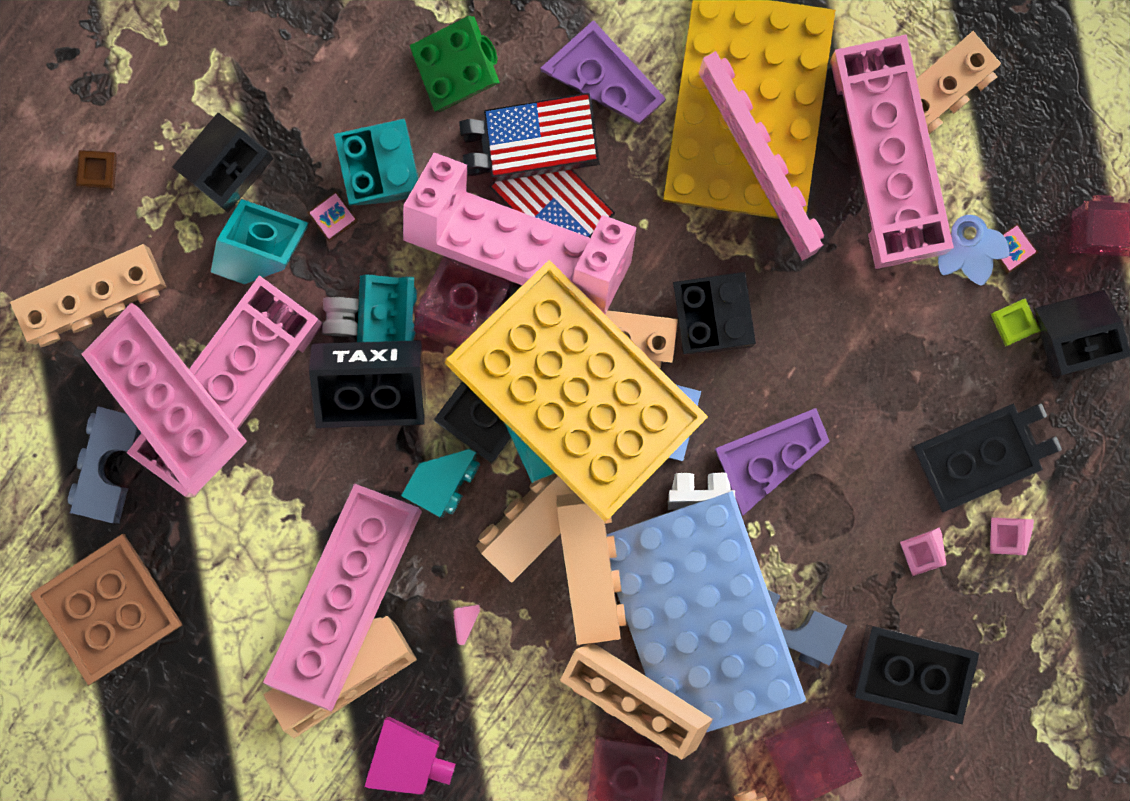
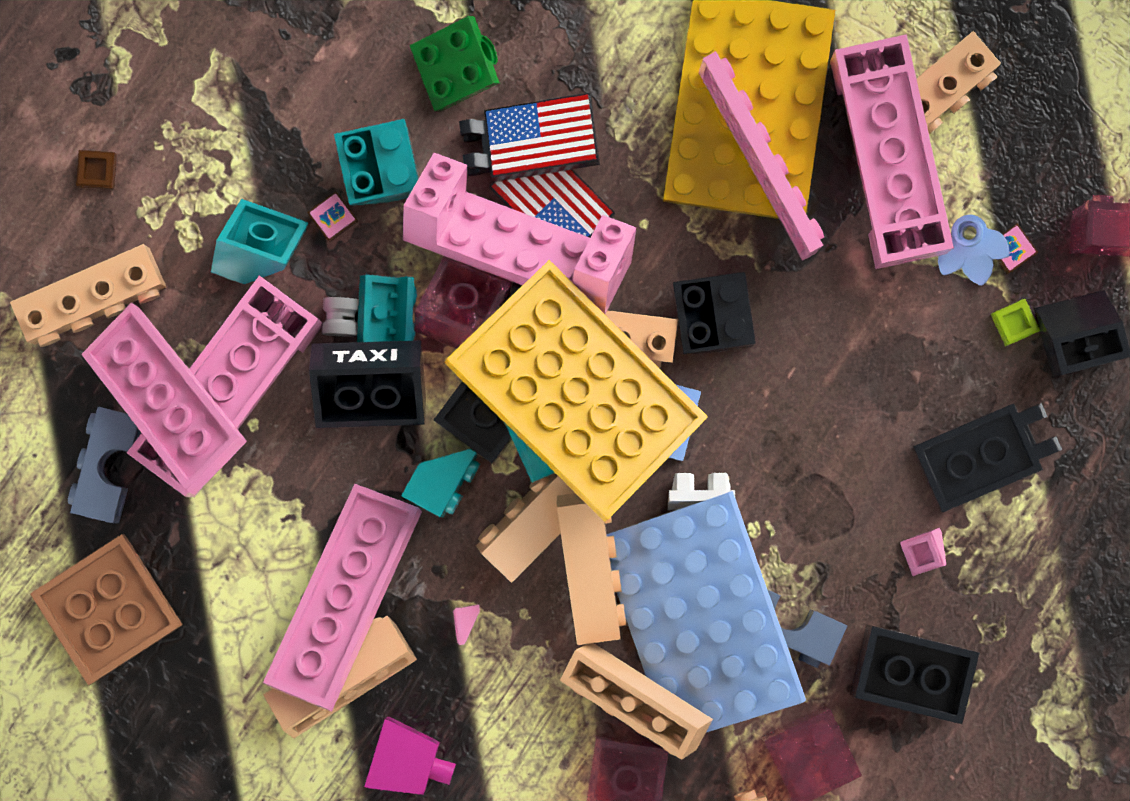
black slope [172,113,274,213] -> none
medium lavender wing [540,20,666,125] -> none
medium lavender wing [715,408,830,516] -> none
bright pink slope [990,518,1034,555] -> none

